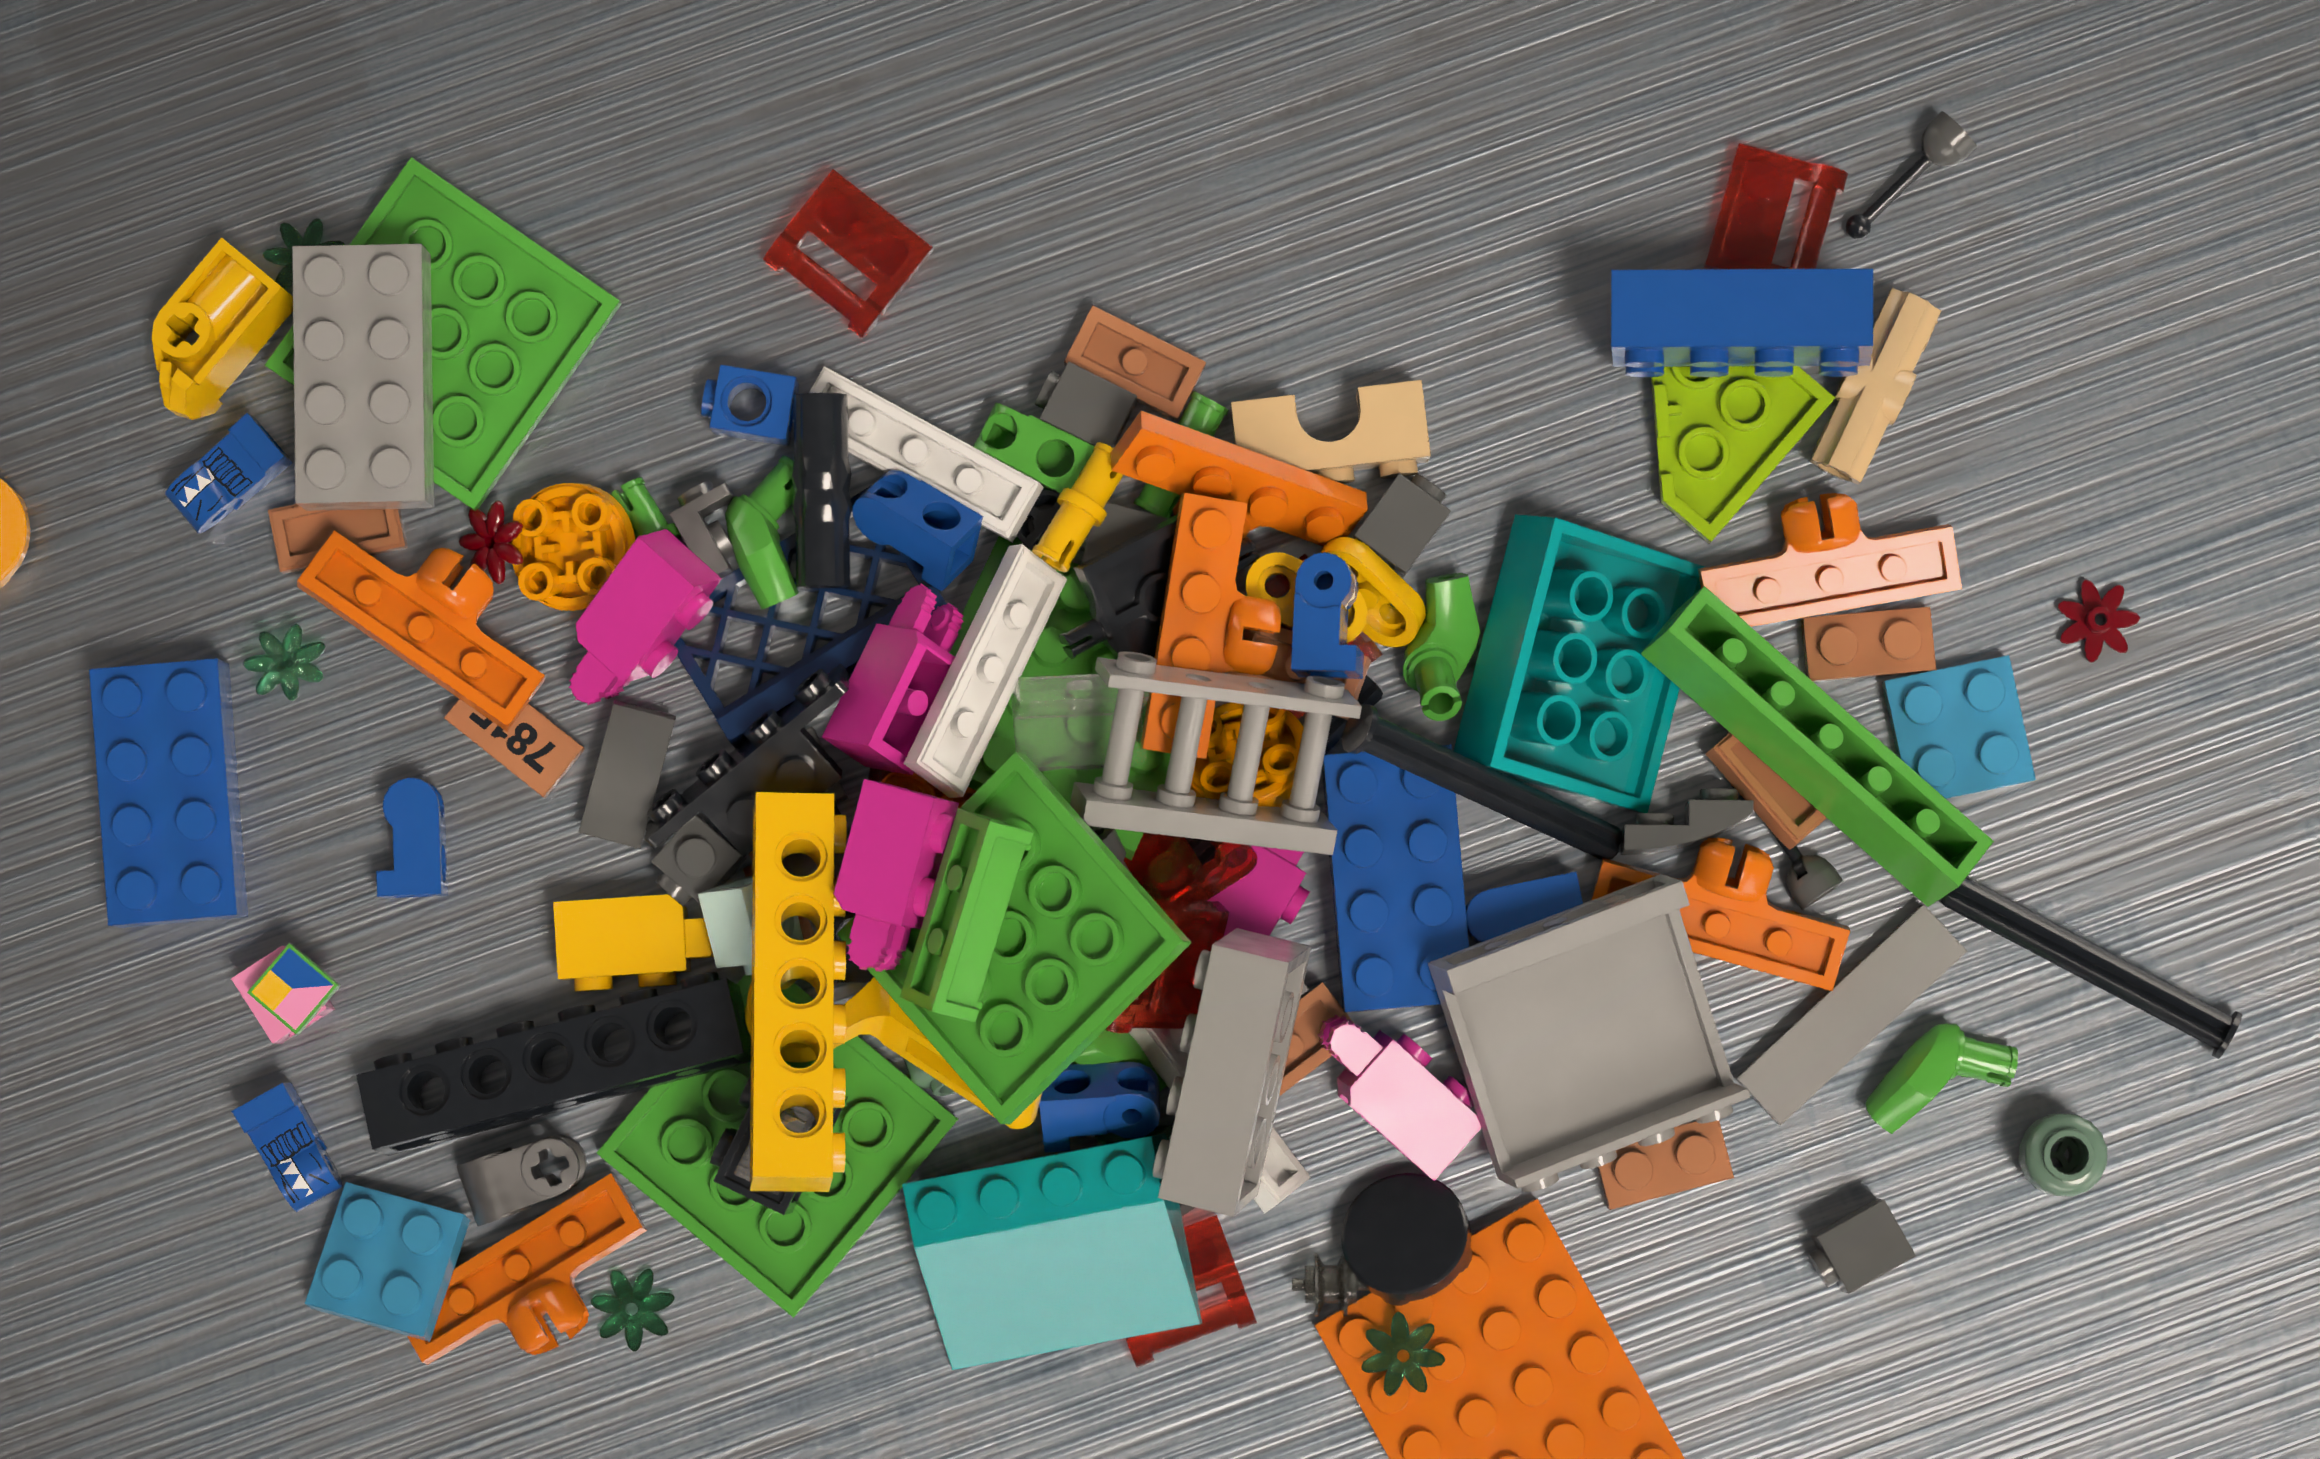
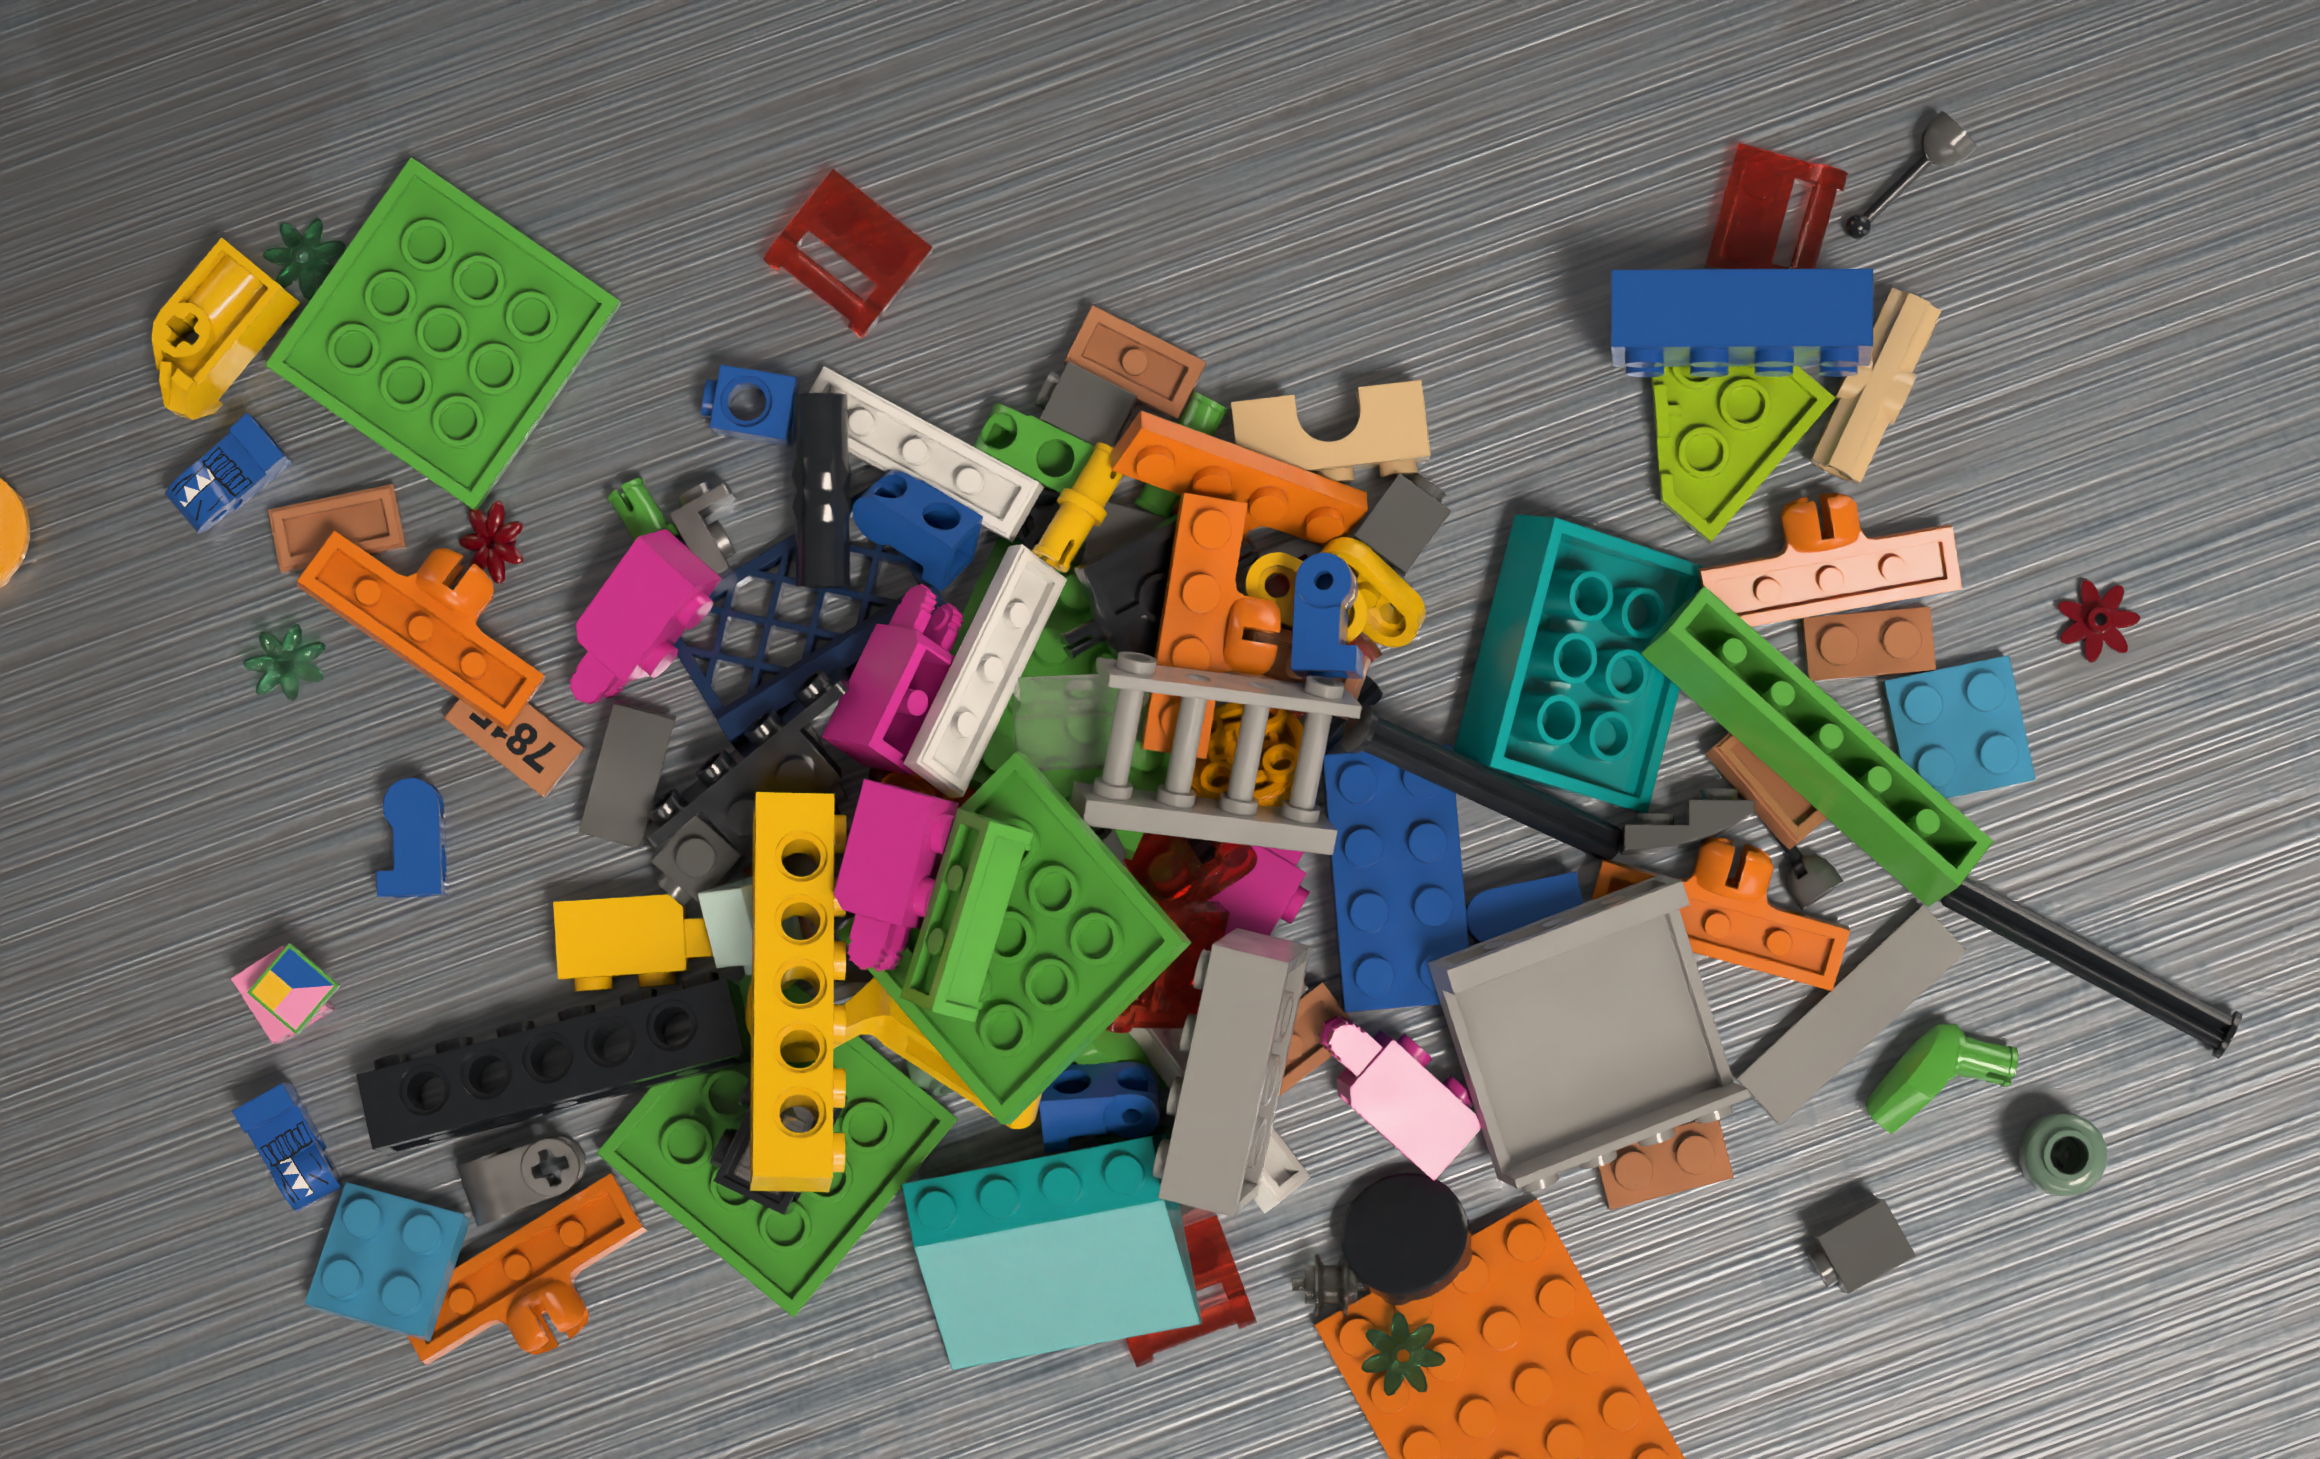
blue brick [89,658,248,928] -> none
light grey brick [292,244,434,511] -> none
light orange tile [511,483,635,611] -> none
clear green plant [591,1269,675,1351] -> none
bright green arm [725,455,799,609] -> none
bright green arm [1402,573,1480,721] -> none

